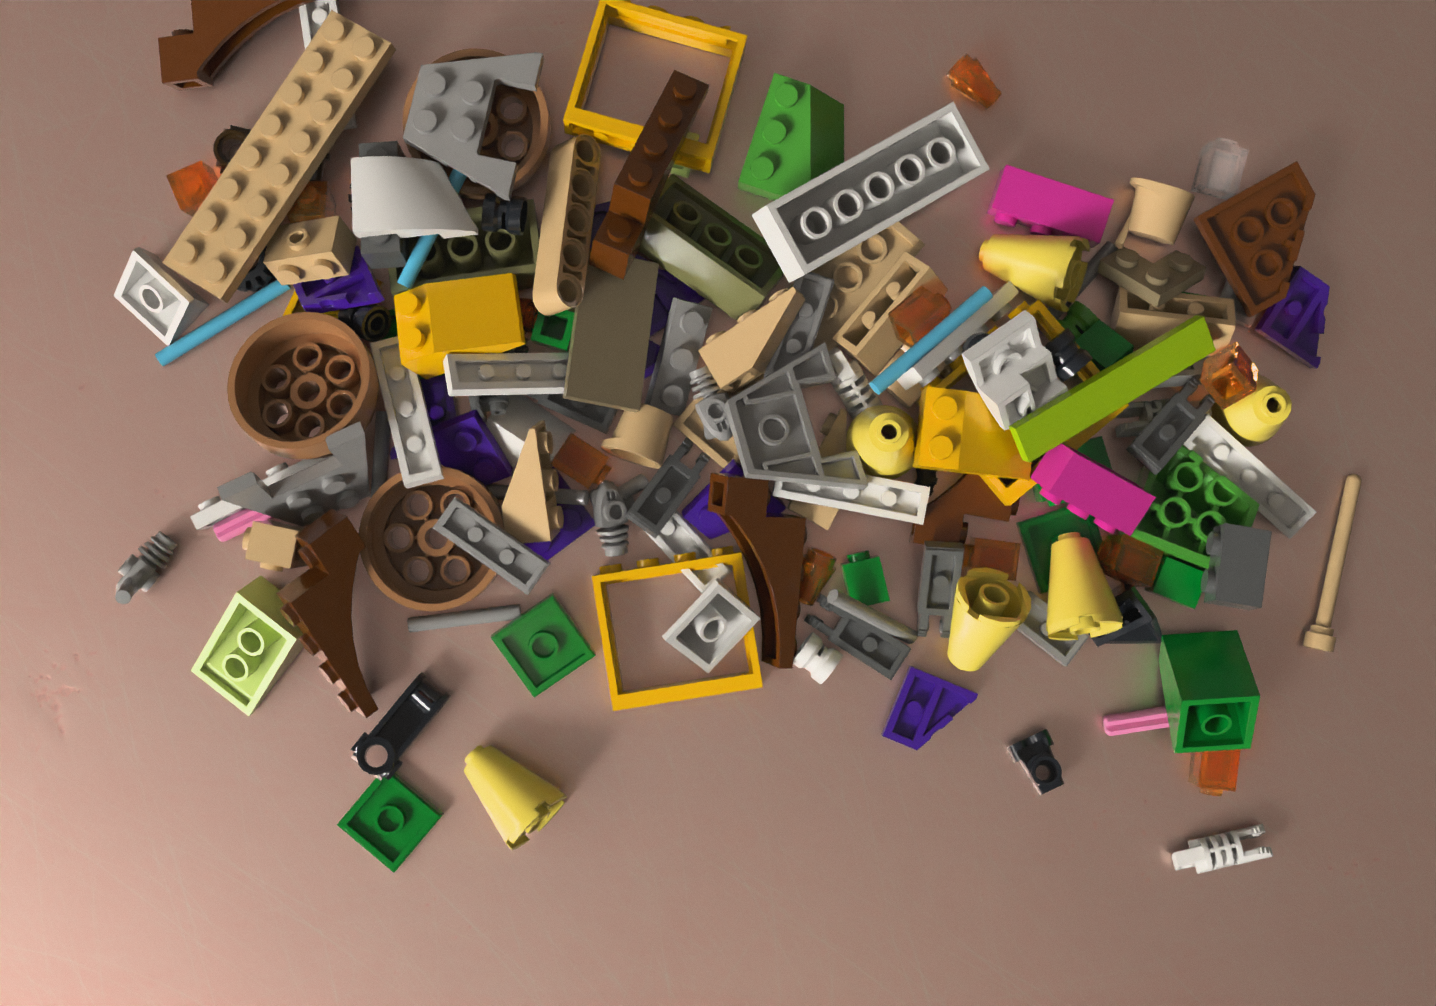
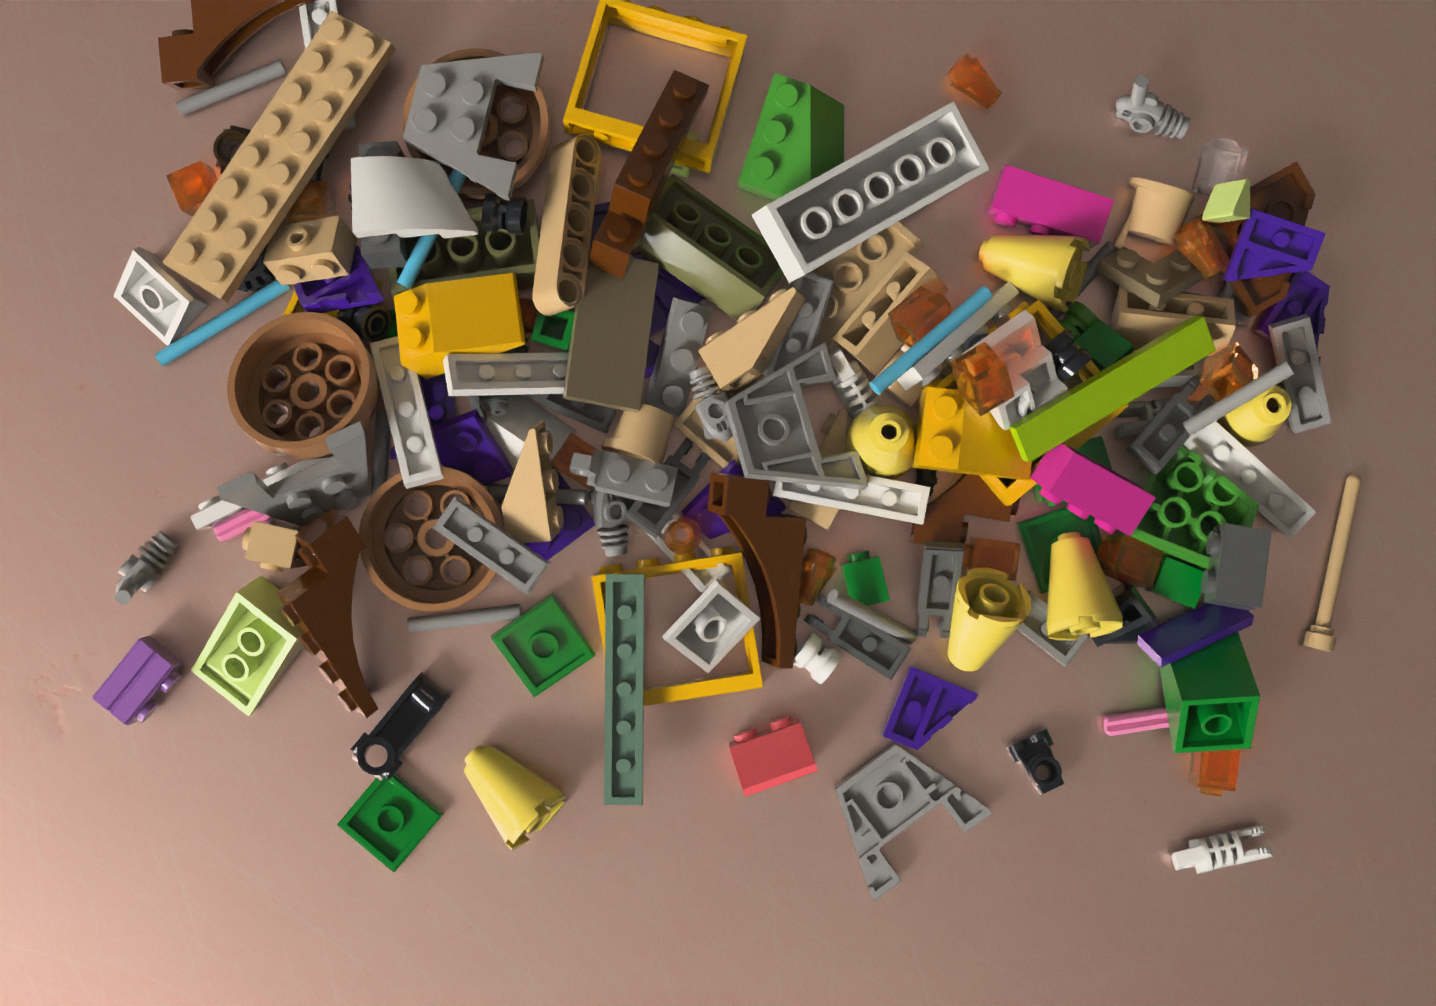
none -> medium lavender brick [92,636,183,726]
none -> light grey bar [176,59,287,116]
none -> light grey hinge [569,450,678,507]
none -> sand green plate [604,573,645,805]
none -> clear orange cone [664,517,701,555]
none -> coral slope [729,716,818,797]
none -> light grey wing [835,743,992,901]
none -> clear orange brick [950,342,1014,417]
none -> light grey piece [1116,75,1190,139]
none -> dark purple tile [1137,603,1254,667]
none -> clear orange cone [1173,219,1224,278]
none -> light grey bar [1183,361,1295,435]
none -> yellowish green slope [1202,179,1250,223]
none -> dark purple wing [1223,209,1326,282]
none -> light grey plate [1268,314,1332,434]

